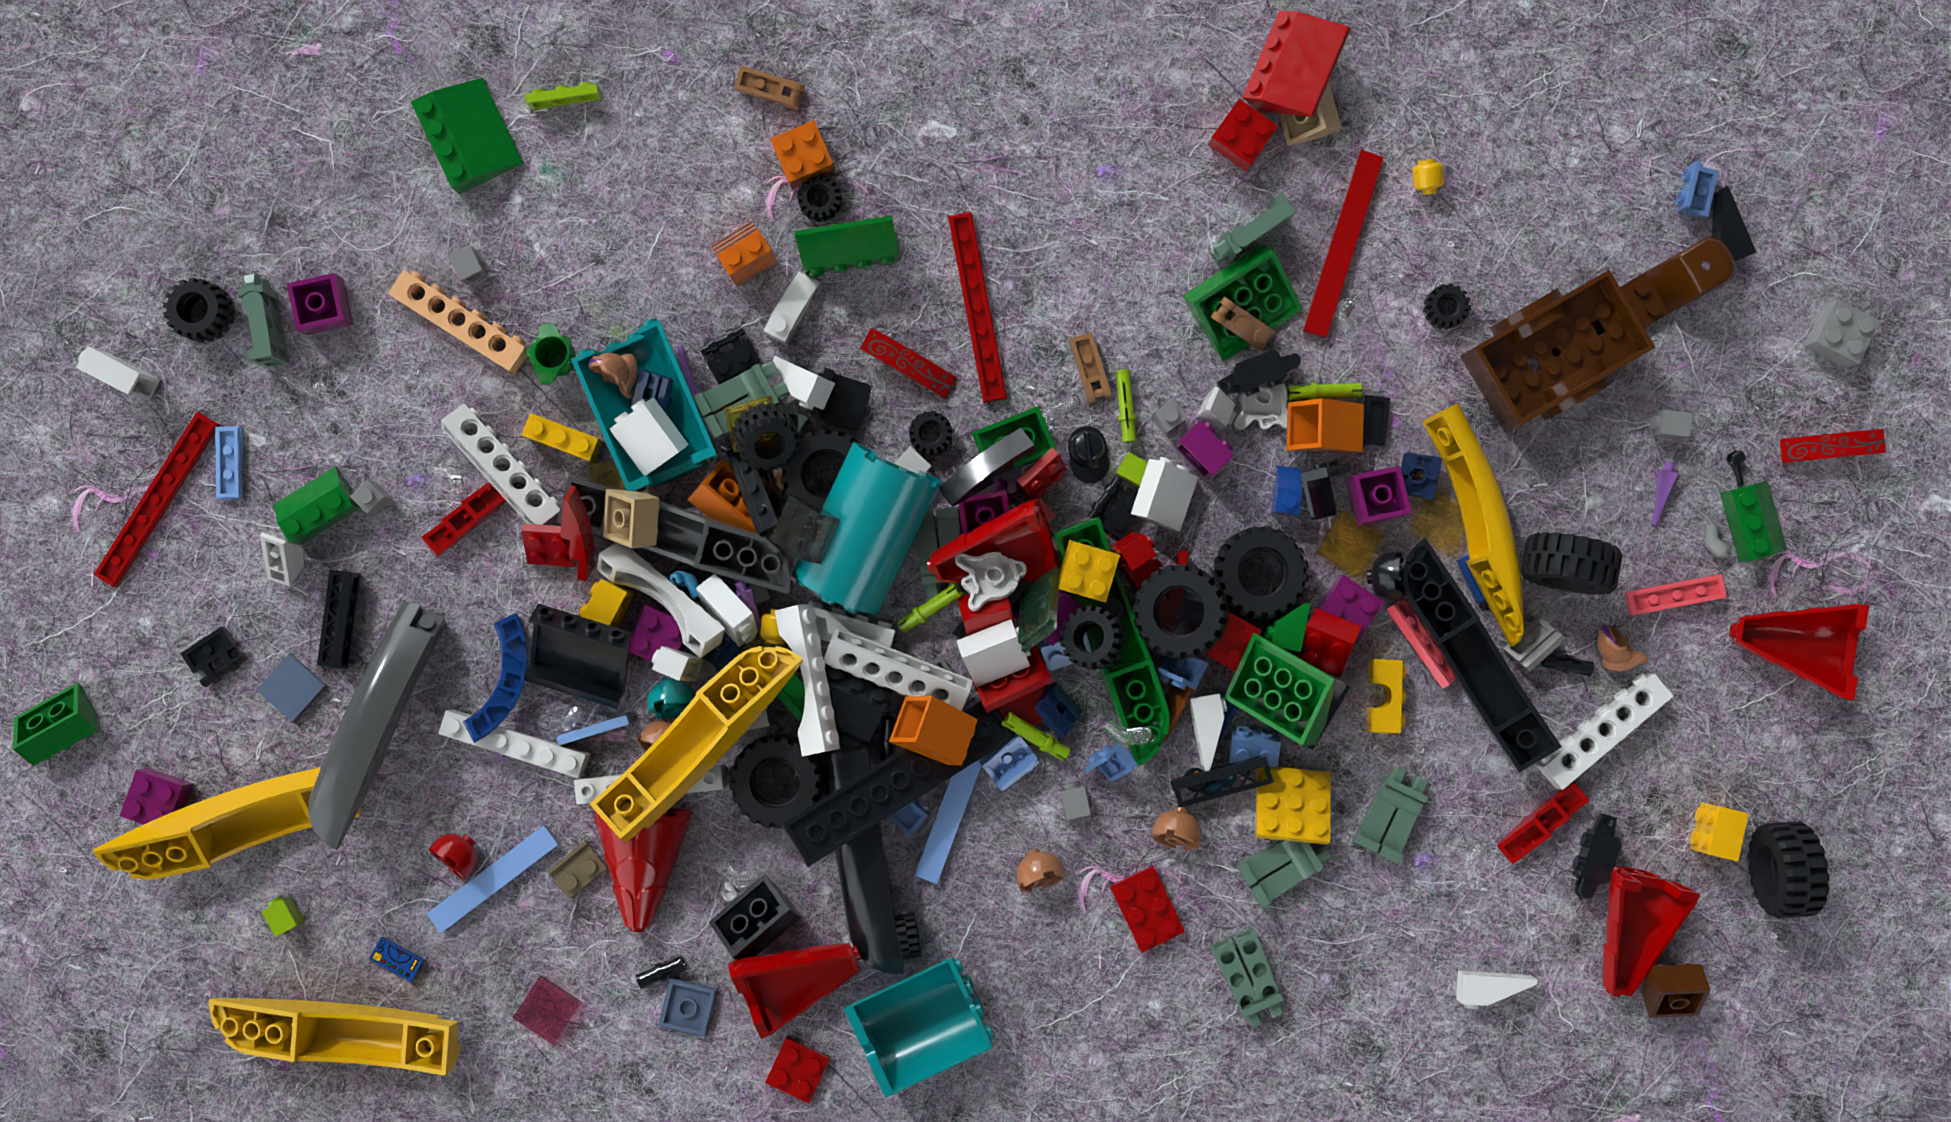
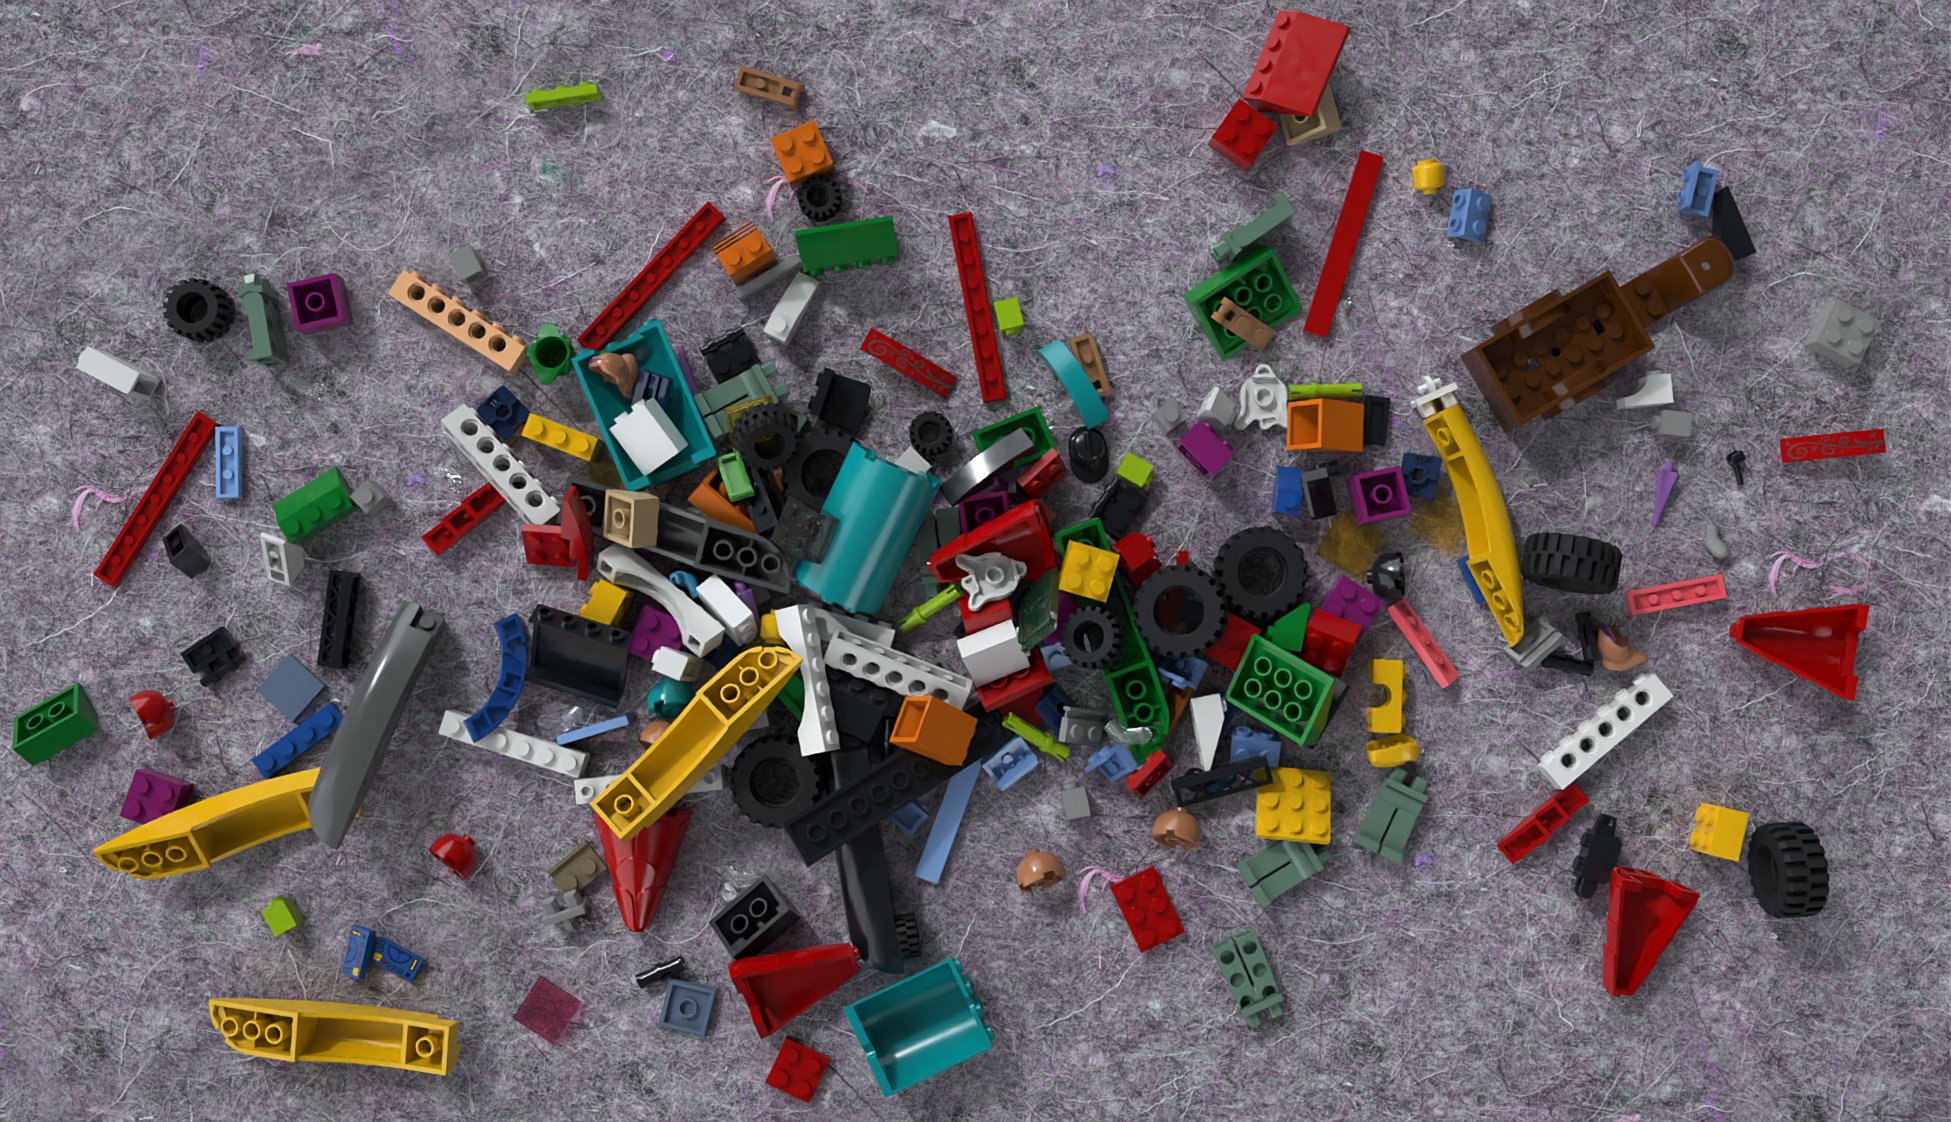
green slope [410,78,524,194] -> none
light blue tile [427,825,560,933] -> none
white slope [773,356,835,410] -> none
lime pin [1115,369,1137,443] -> none
white brick [1131,457,1198,532] -> none
black hinge [1216,350,1302,397] -> none
black slope [1403,538,1562,773] -> none
black tyre [1423,283,1471,330] -> none
white slope [1456,970,1538,1009] -> none
reddish brown brick [1641,963,1711,1018] -> none
green slope [1720,480,1787,562] -> none
none -> red cylinder [129,690,177,740]
none -> black slope [162,523,210,579]
none -> blue plate [252,702,343,780]
none -> blue tile [342,925,376,980]
none -> dark blue piece [476,385,531,440]
none -> light grey hips [542,889,589,932]
none -> red tile [576,201,726,352]
none -> bright green tile [715,451,754,503]
none -> light grey tile [734,254,802,303]
none -> lime brick [993,297,1024,336]
none -> teal slope [1038,339,1109,430]
none -> light grey plate [1058,706,1105,747]
none -> red plate [1125,749,1174,800]
none -> yellow piece [1365,733,1420,768]
none -> white hips [1410,375,1458,419]
none -> medium blue bracket [1447,188,1492,243]
none -> black pin [1575,612,1600,663]
none -> white arch [1616,370,1674,410]

